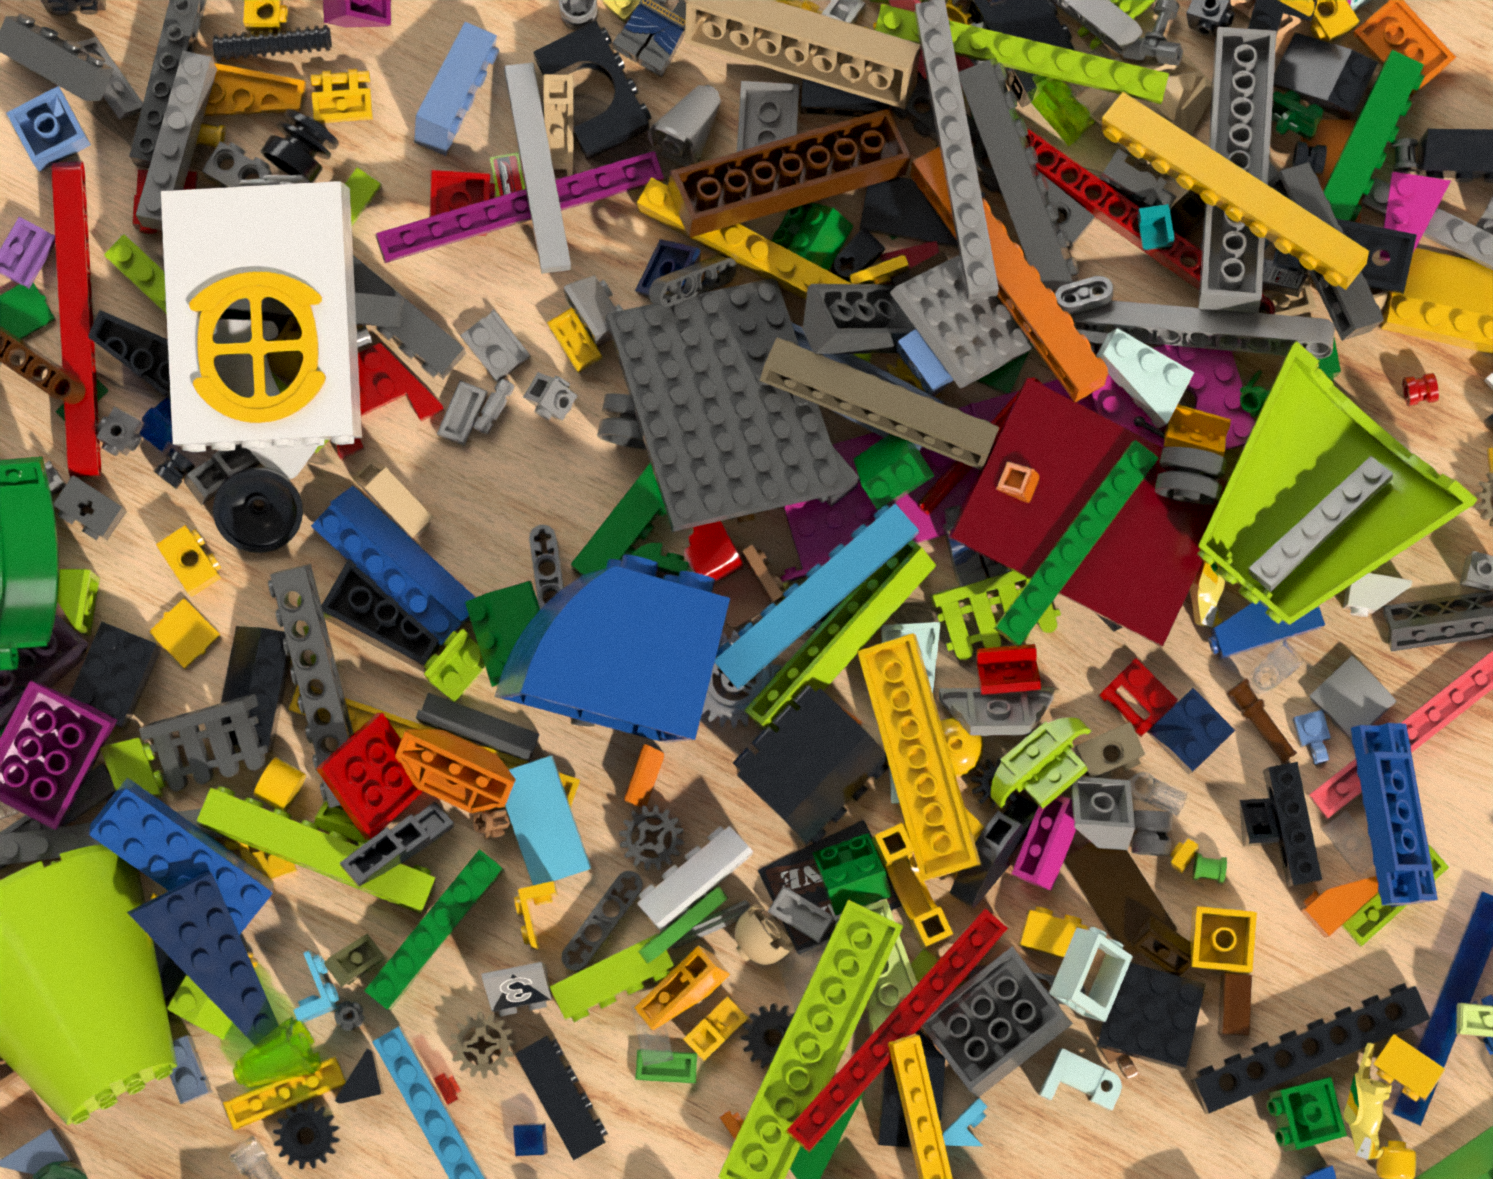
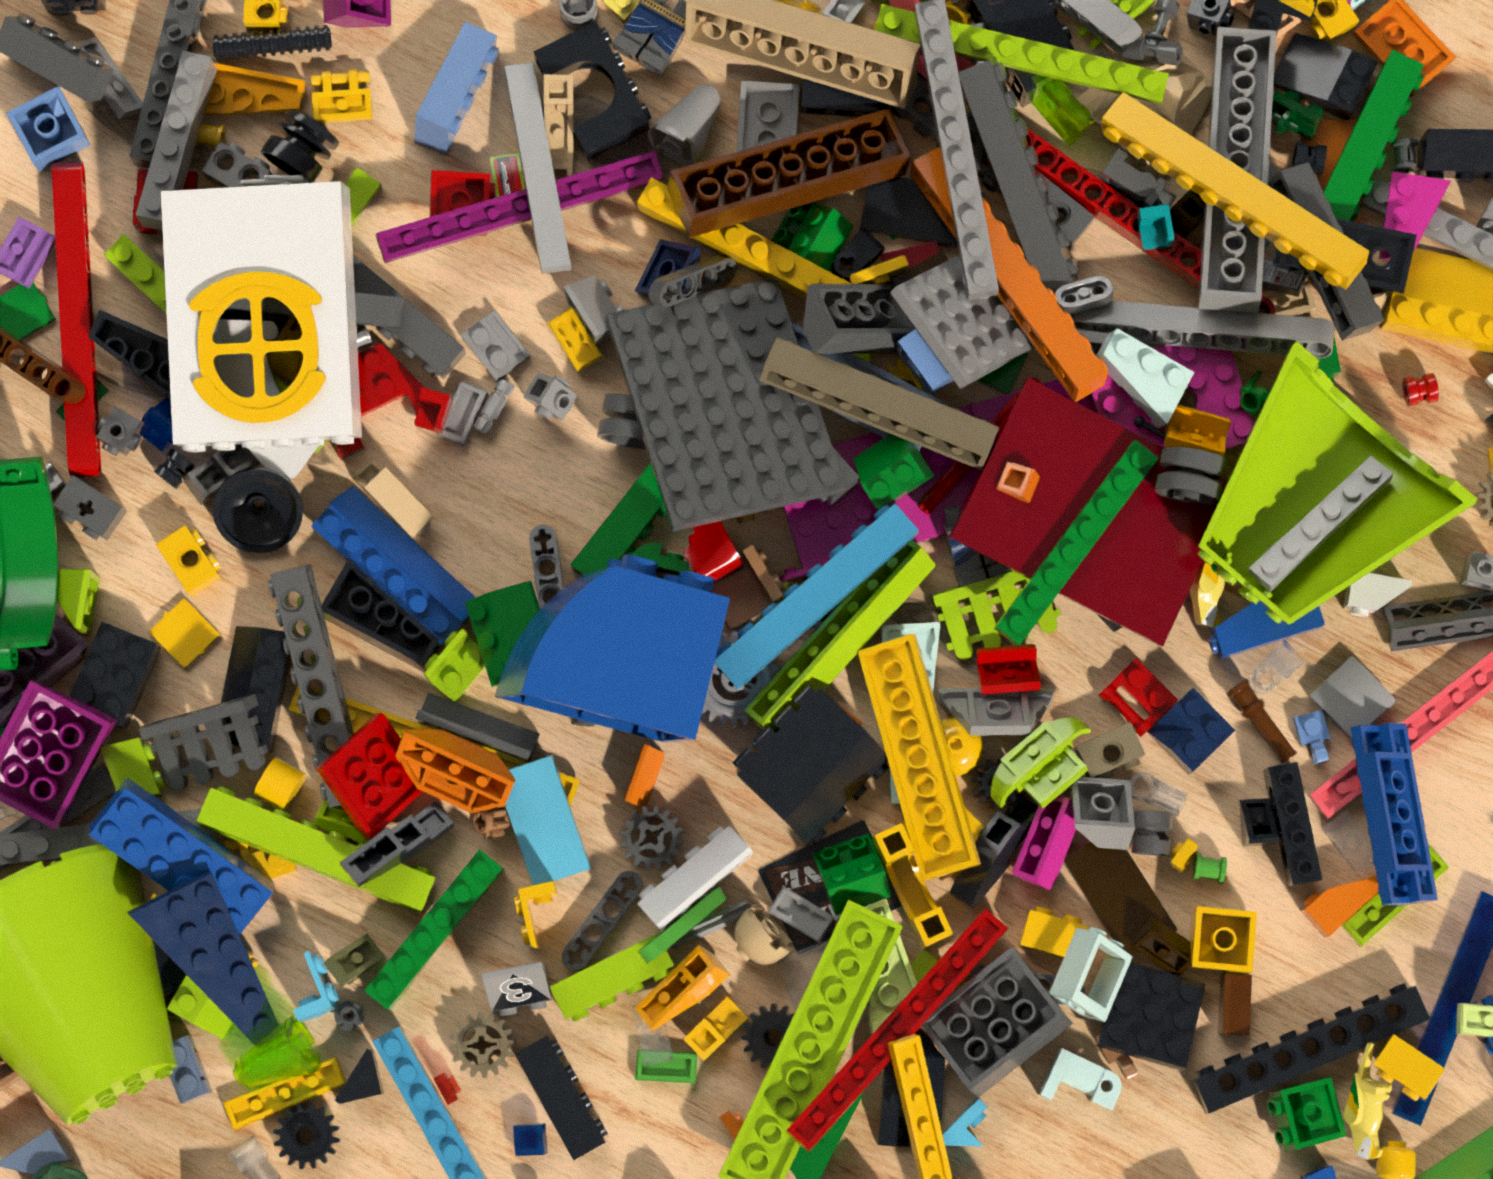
none -> red panel [414,387,452,434]

